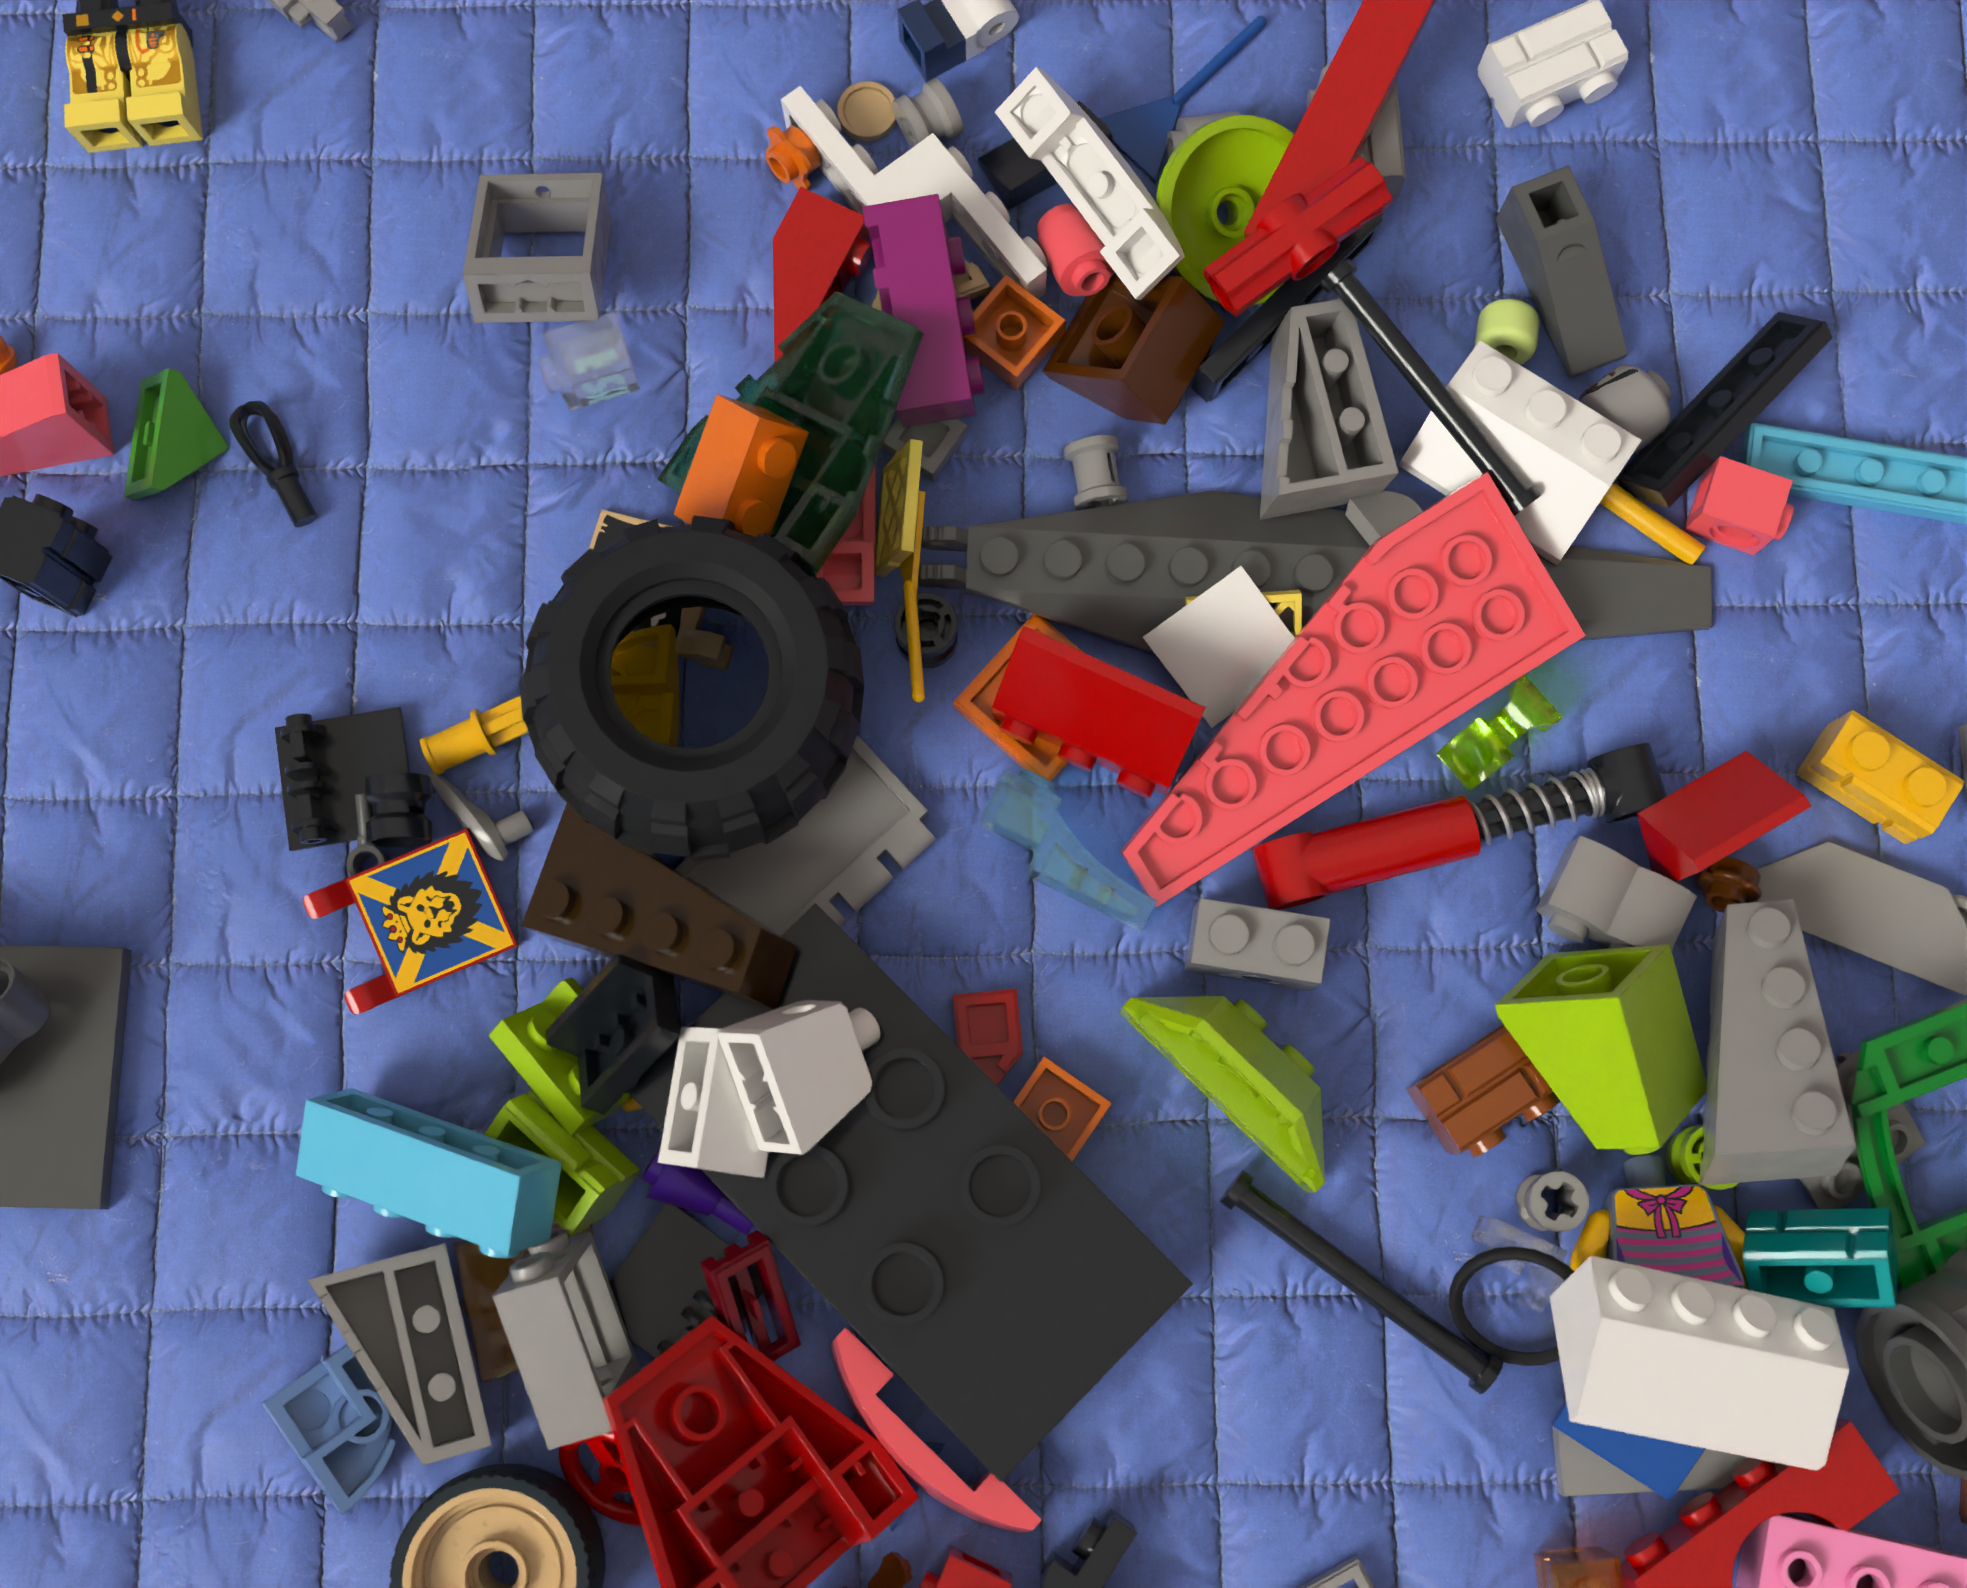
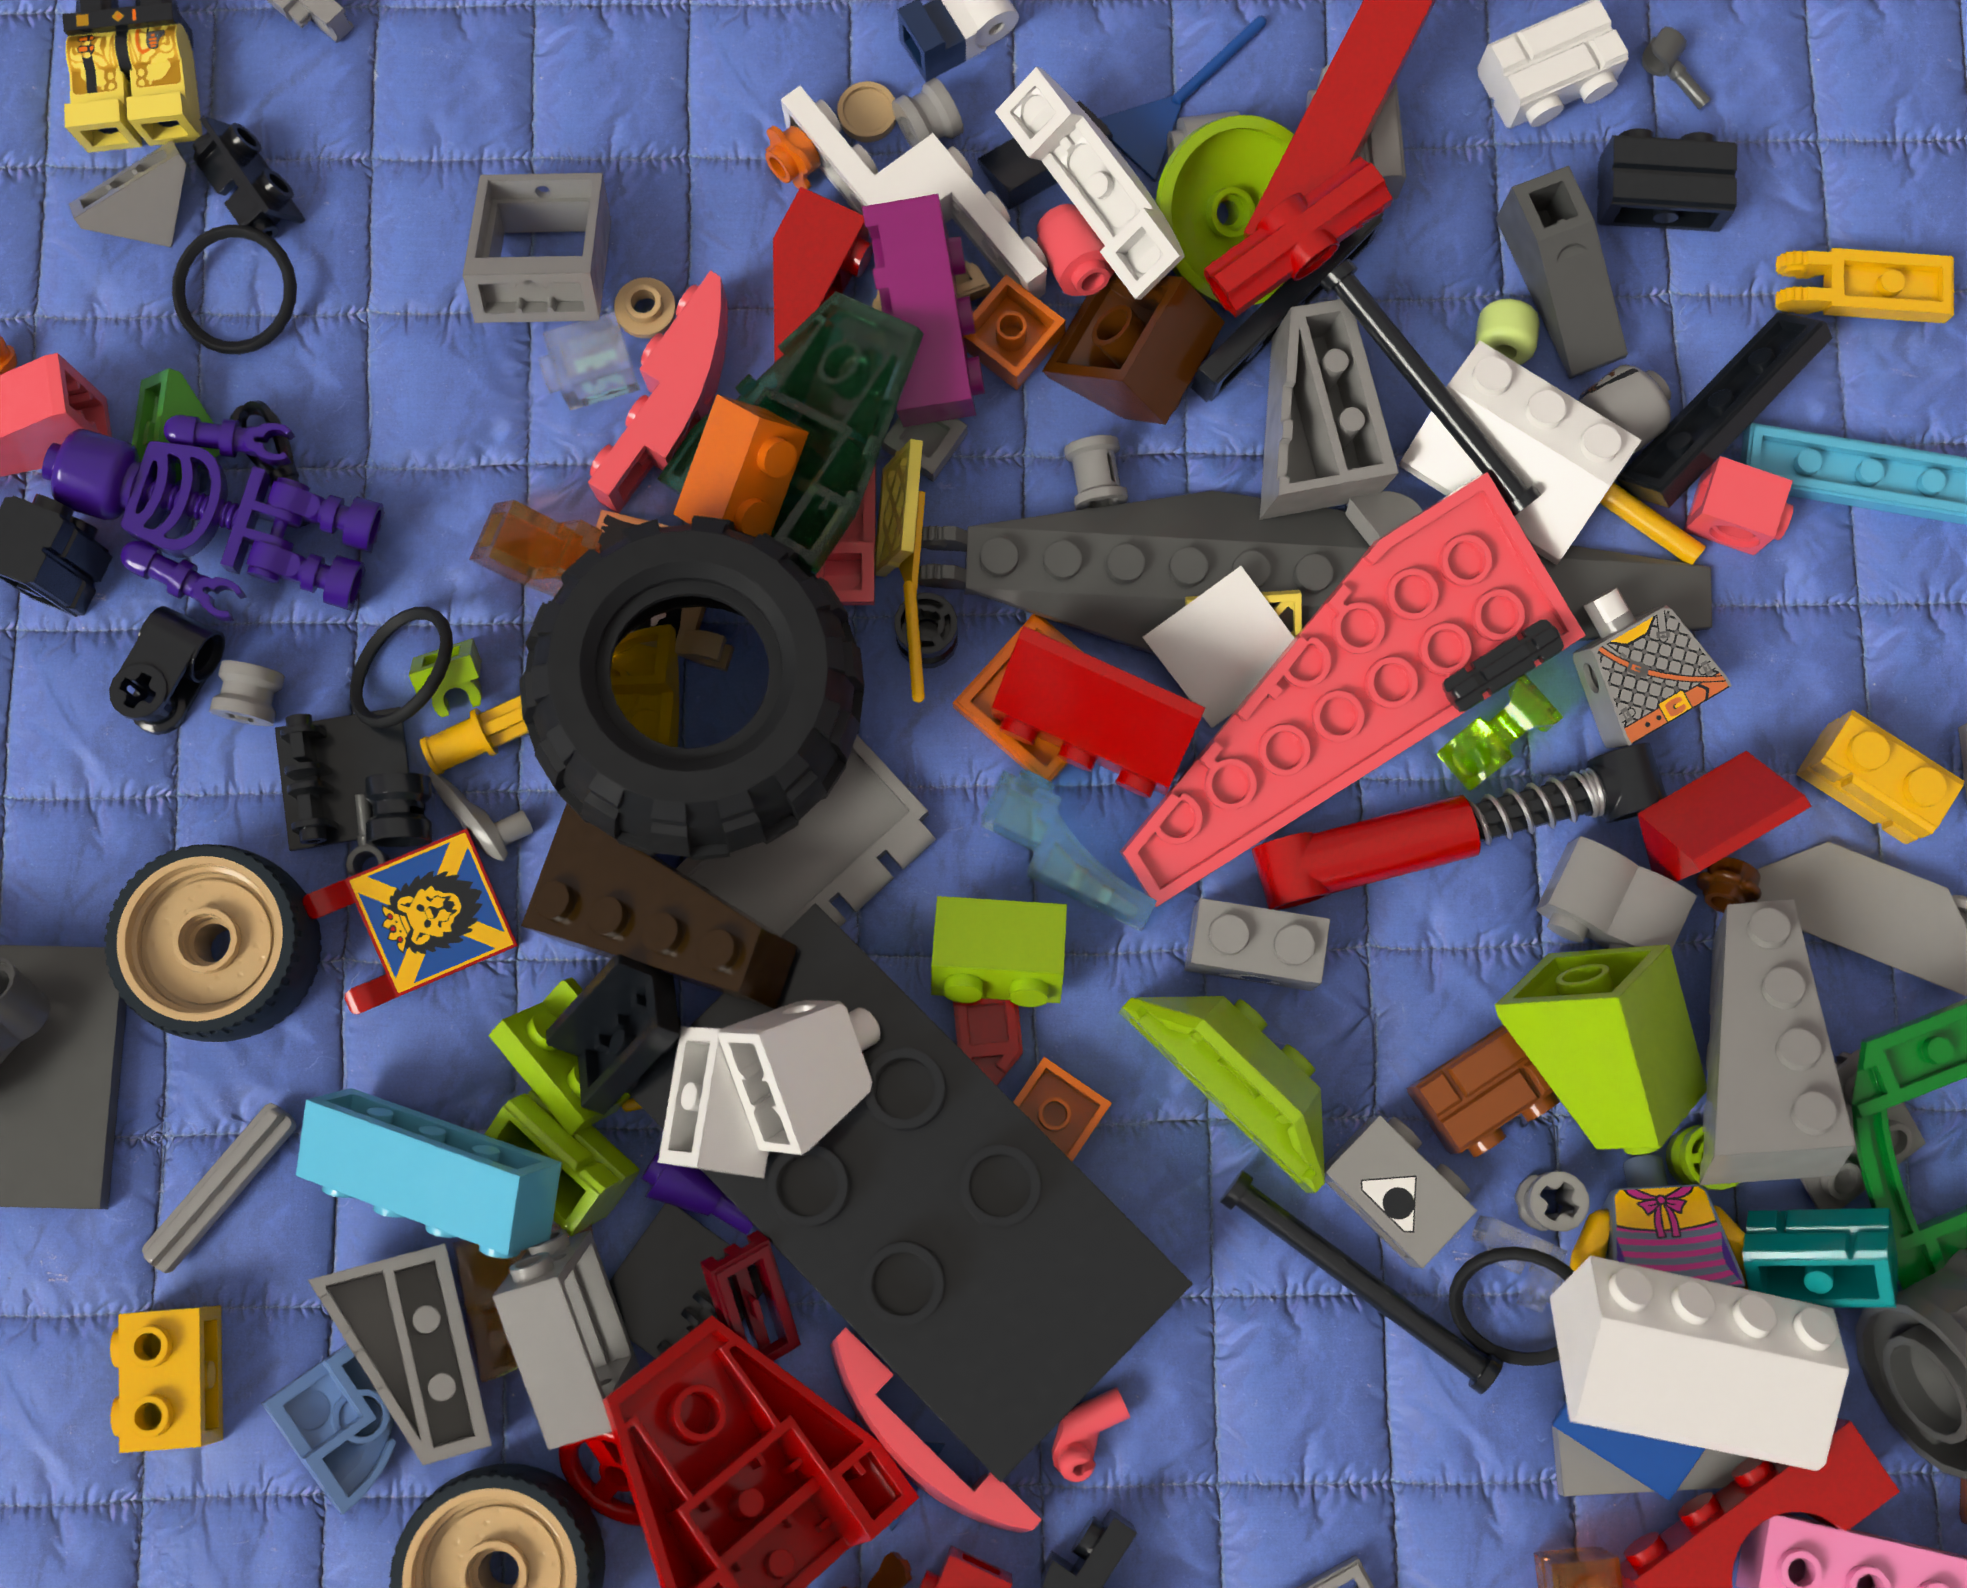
none -> dark purple piece [42,415,385,622]
none -> light grey slope [69,140,186,247]
none -> tan wheel [104,844,322,1042]
none -> black piece [109,606,225,735]
none -> yellow brick [110,1305,223,1453]
none -> light grey axle [142,1103,296,1273]
none -> black tyre [172,225,297,354]
none -> black hinge [193,116,306,238]
none -> light grey wheel [209,660,285,727]
none -> black tyre [350,607,453,728]
none -> lime tile [409,638,482,717]
none -> clear orange brick [469,500,602,597]
none -> coral slope [588,270,728,513]
none -> tan plate [614,277,676,338]
none -> lime brick [931,896,1067,1007]
none -> coral arm [1051,1387,1131,1483]
none -> light grey brick [1324,1115,1477,1269]
none -> black axle [1442,619,1564,712]
none -> torso [1573,587,1732,749]
none -> black brick [1597,128,1737,232]
none -> dark grey hand [1642,27,1711,110]
none -> yellow hinge [1775,248,1954,323]

